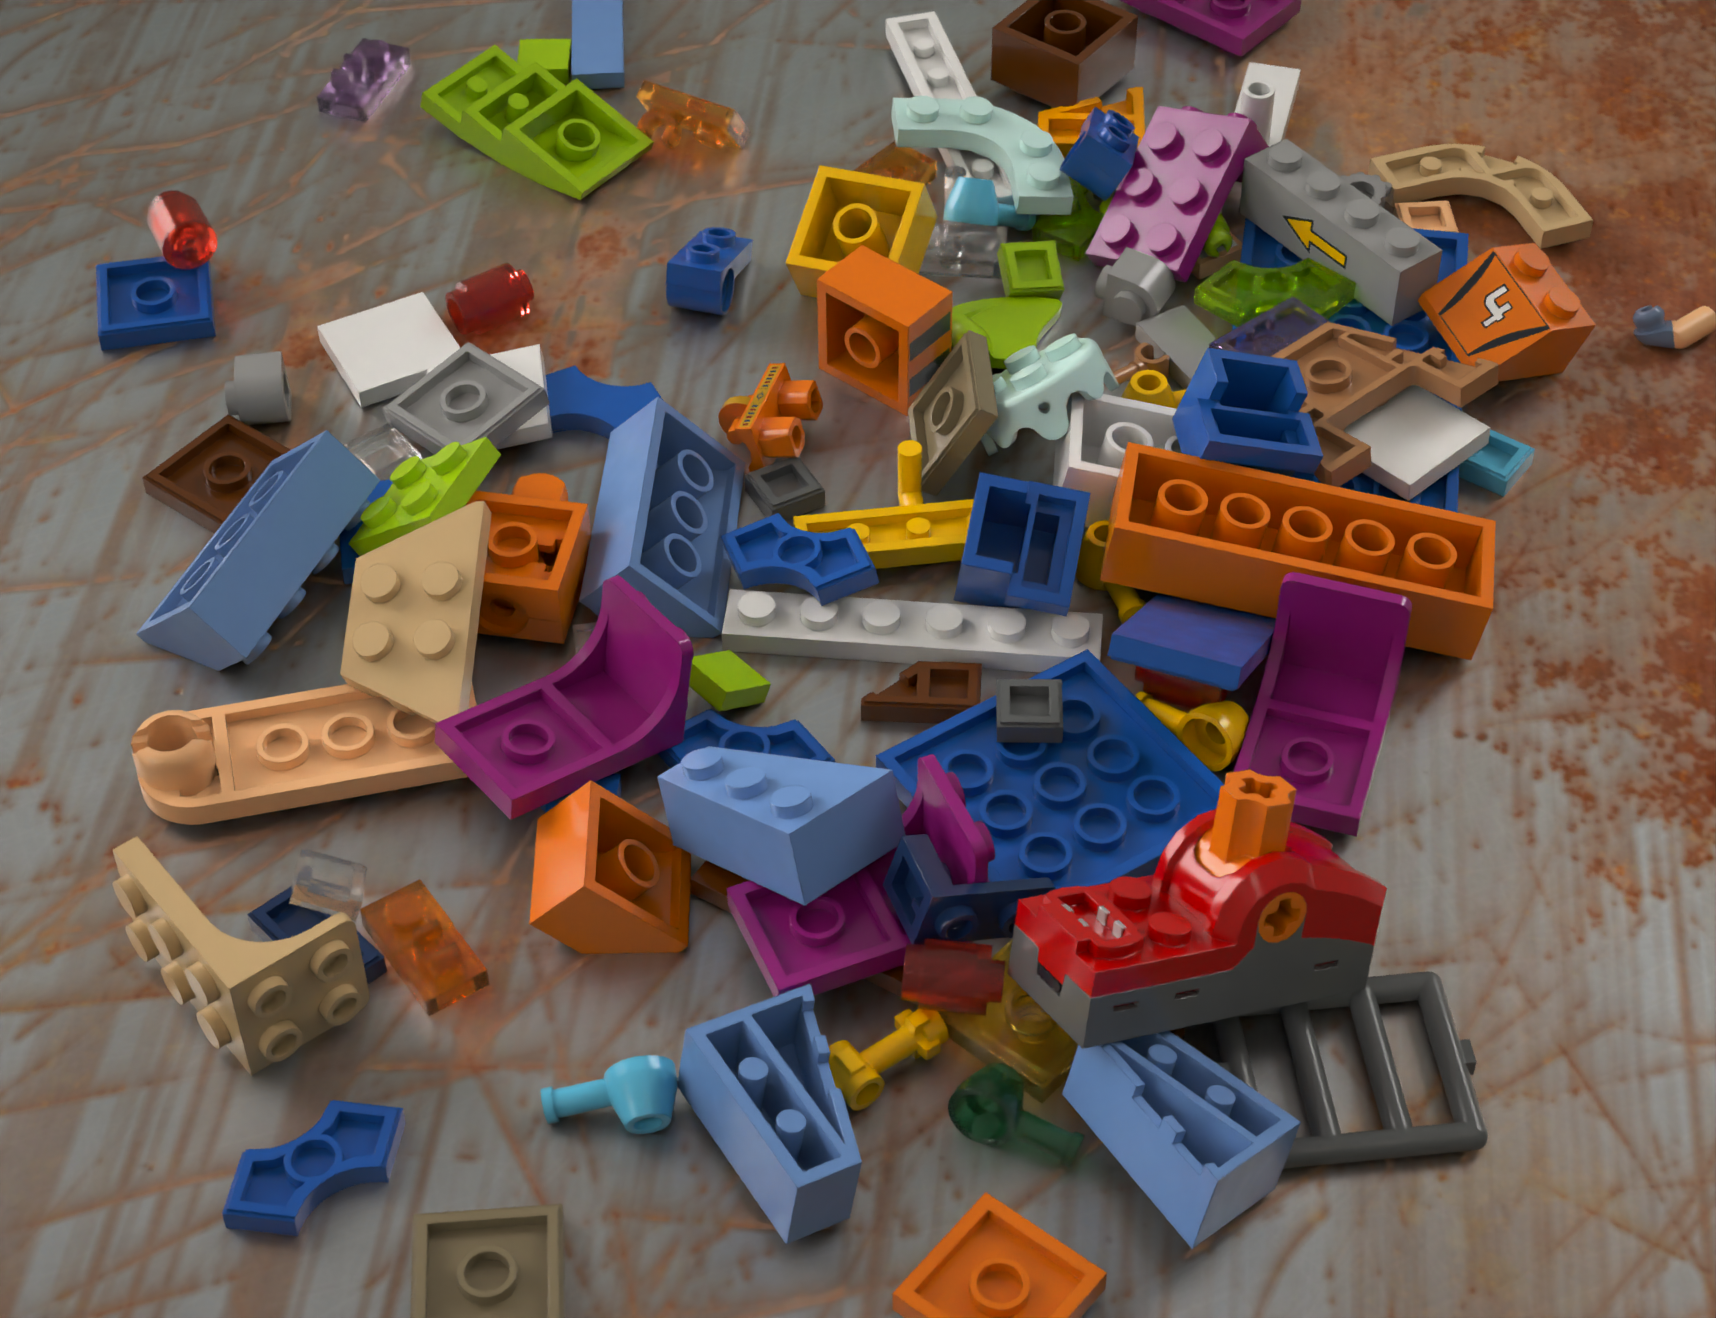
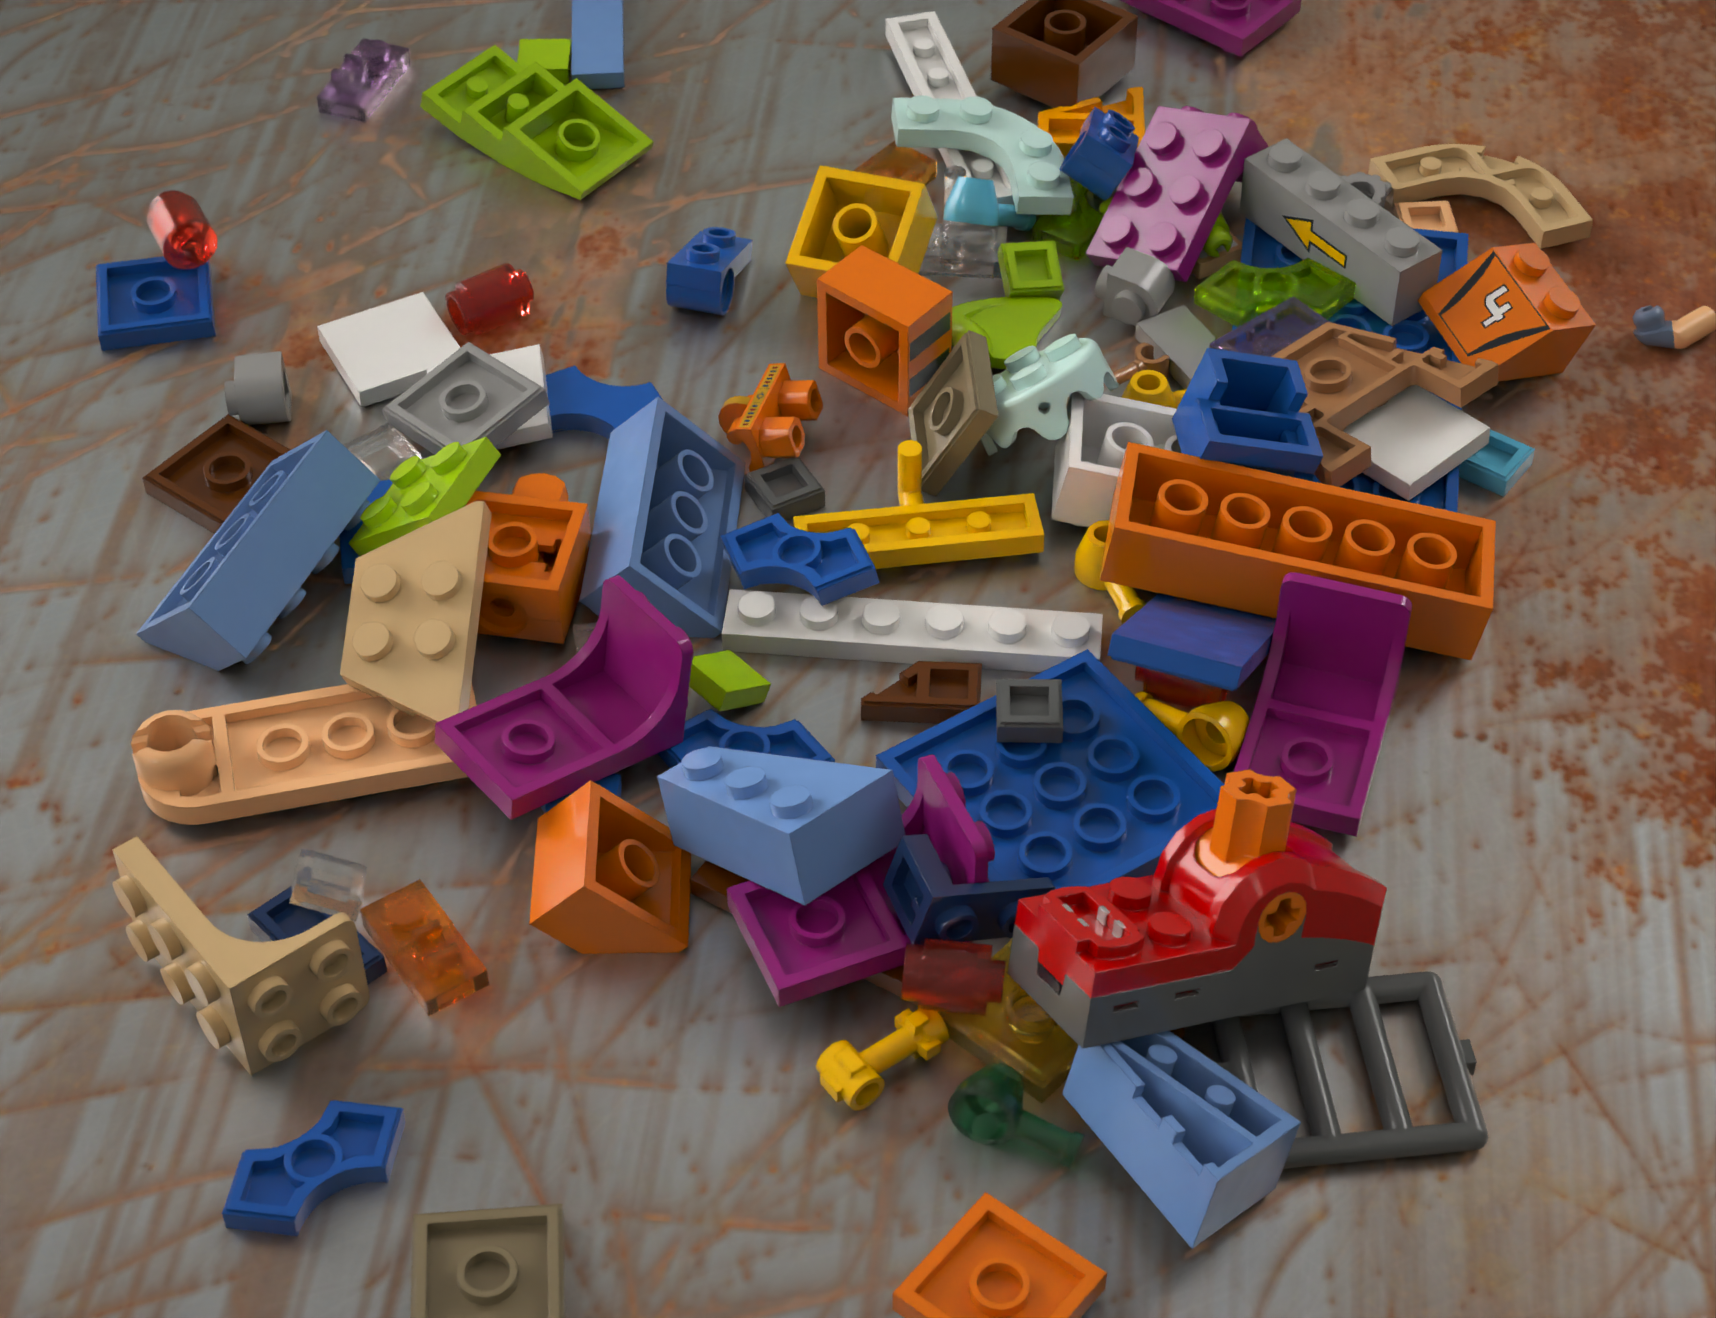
medium azure bar [541,1055,677,1134] -> none
clear orange plate [636,80,751,151] -> none
medium blue wedge [677,984,862,1244] -> none
blue plate [953,472,1091,617] -> none
white piece [1234,62,1301,147] -> none

